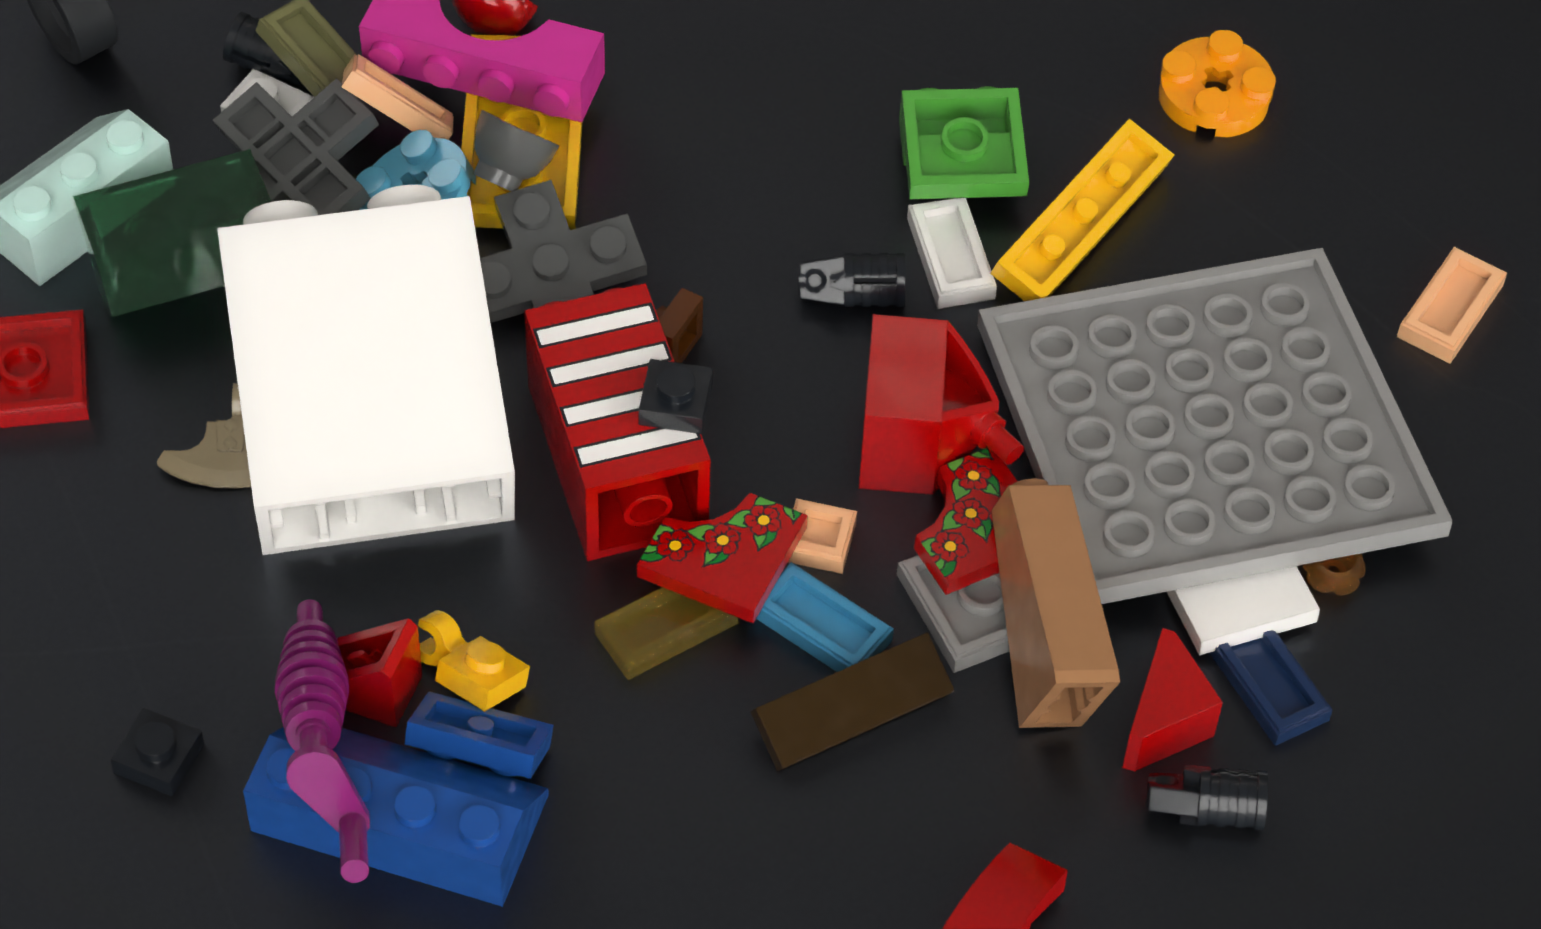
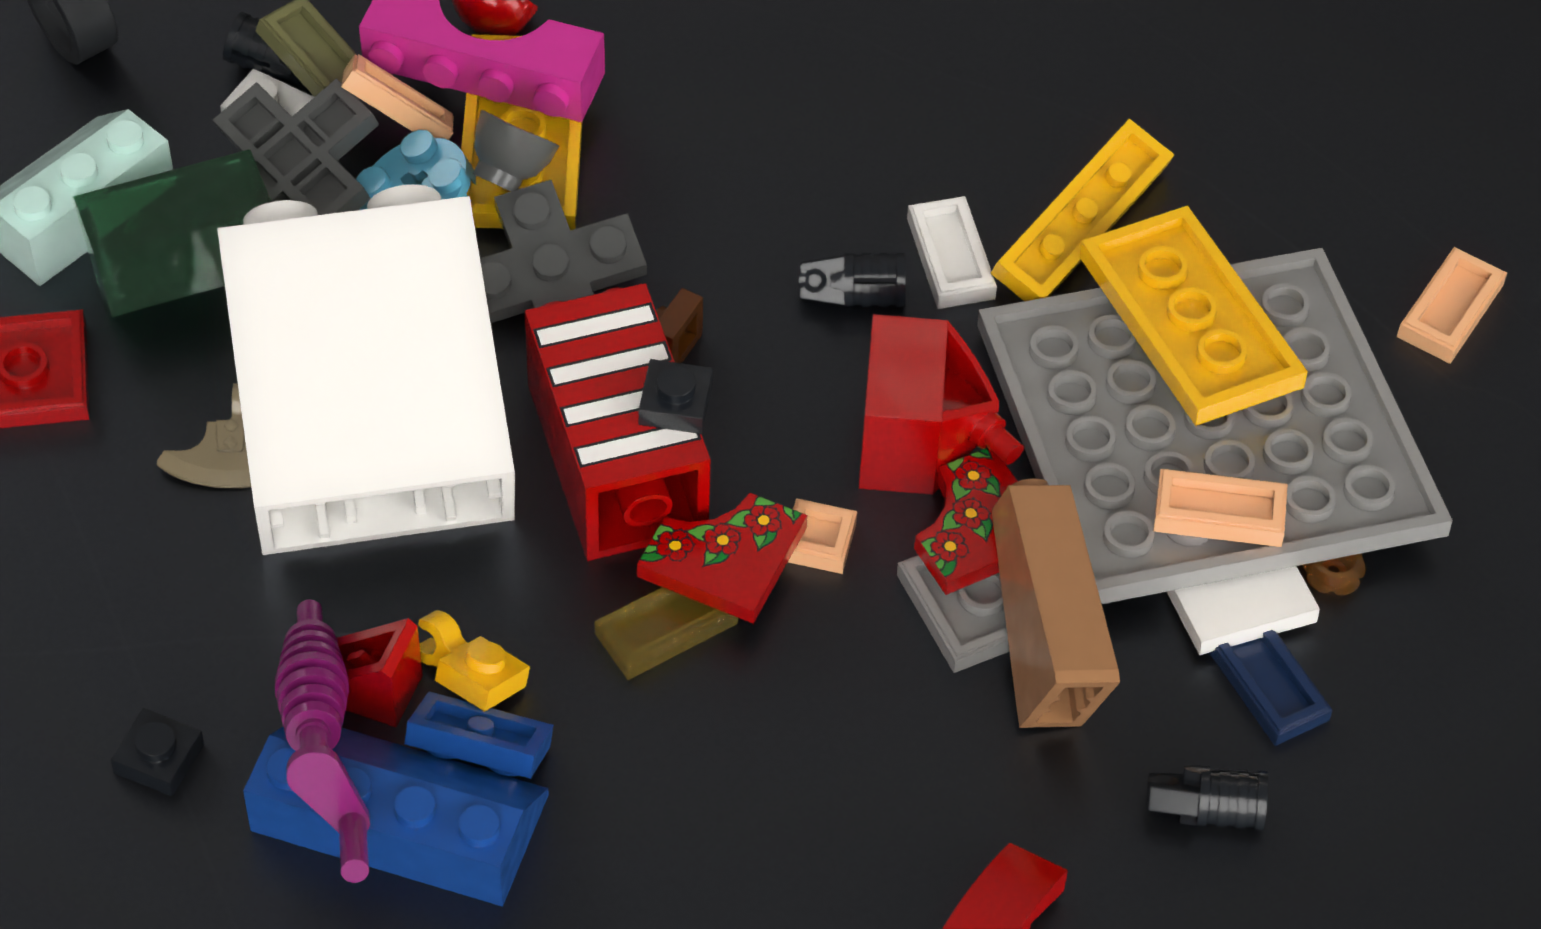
dark brown tile [750,632,955,772] -> none
dark azure tile [756,562,894,672] -> none
bright green plate [899,86,1029,199] -> none
red slope [1122,628,1223,771] -> none
light orange plate [1159,30,1276,137] -> none
none -> yellow plate [1079,205,1308,426]
none -> light nougat tile [1153,469,1288,547]

